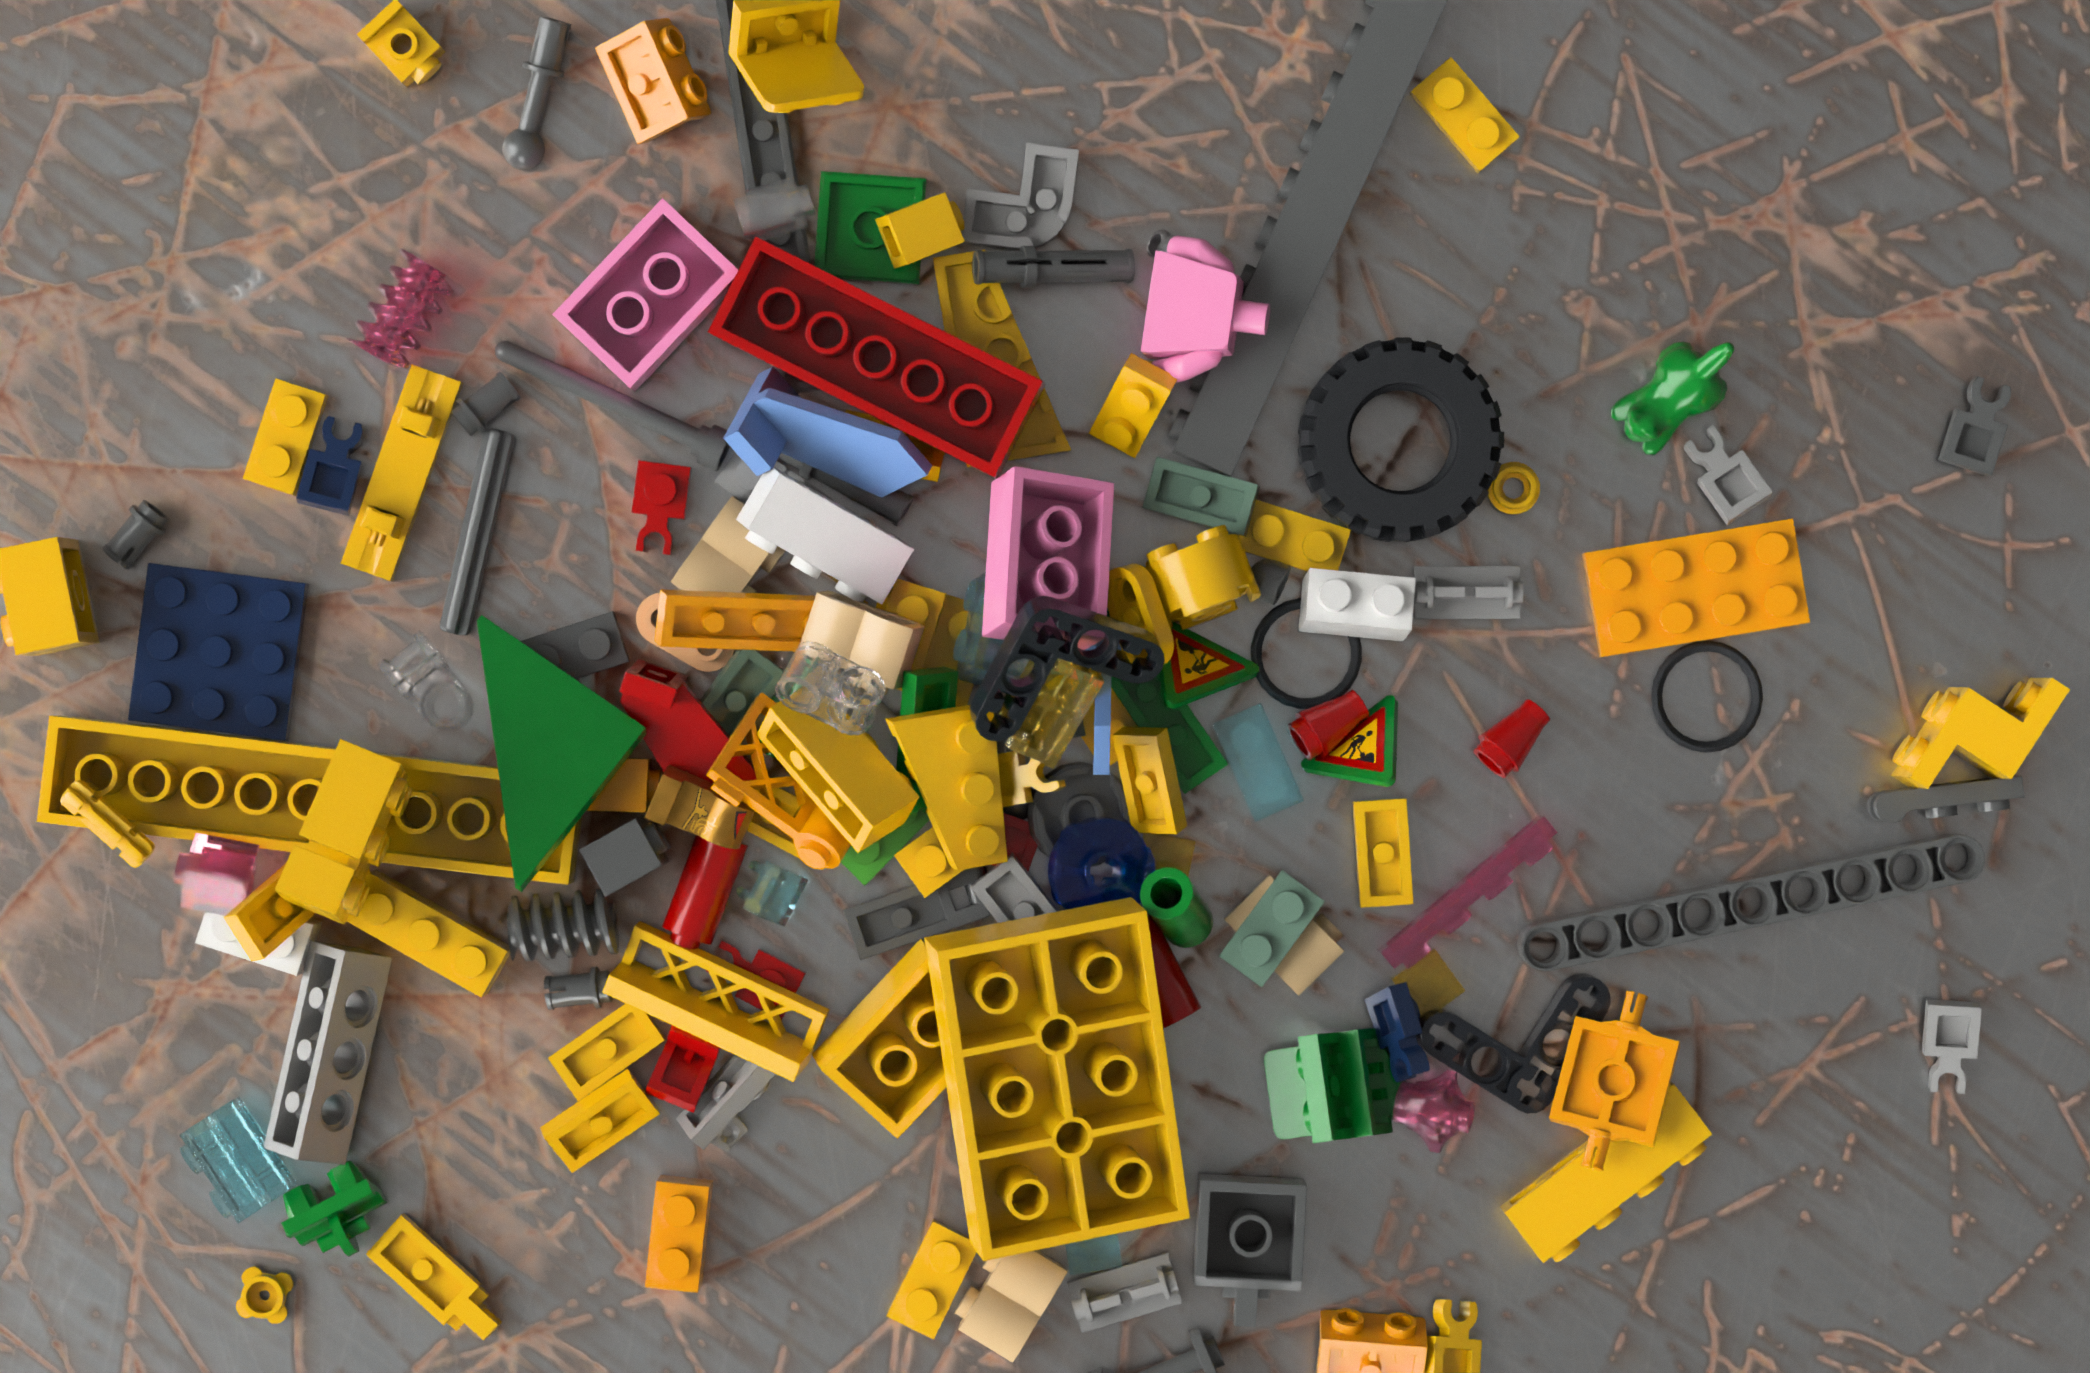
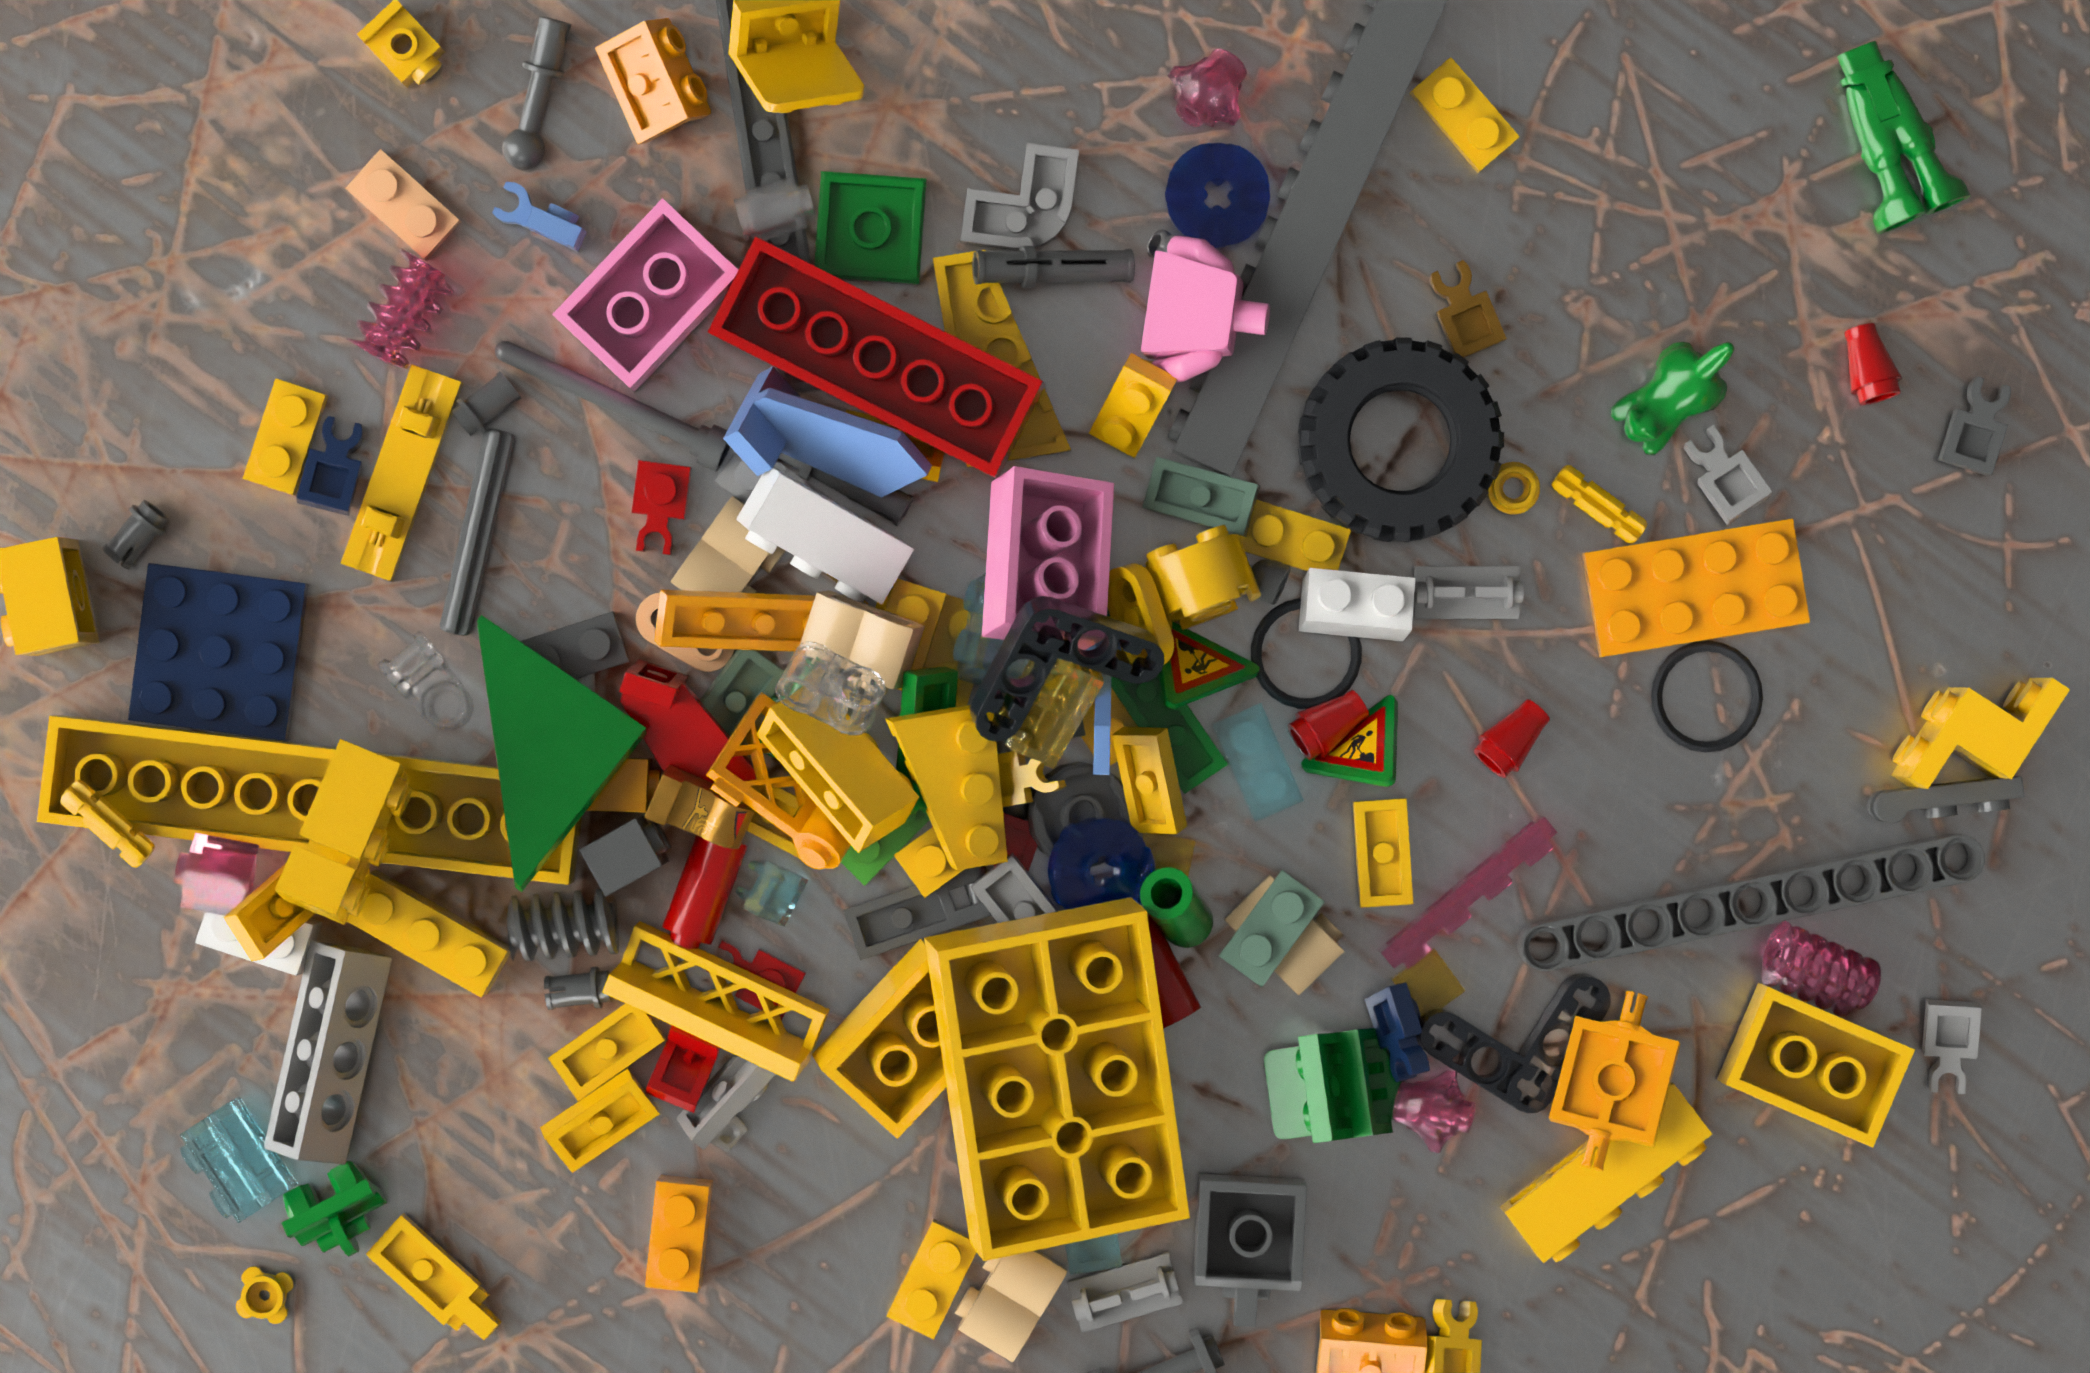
yellow brick [875,192,965,269] -> none
none -> light nougat plate [345,149,462,261]
none -> medium blue plate [492,182,587,252]
none -> clear blue plate [1164,142,1270,250]
none -> clear pink rock [1168,49,1247,128]
none -> pearl gold plate [1430,260,1507,358]
none -> yellow axle [1551,465,1648,544]
none -> yellow brick [1717,983,1915,1148]
none -> clear pink piece [1761,920,1881,1018]
none -> green piece [1837,41,1970,234]
none -> red cone [1844,323,1902,405]

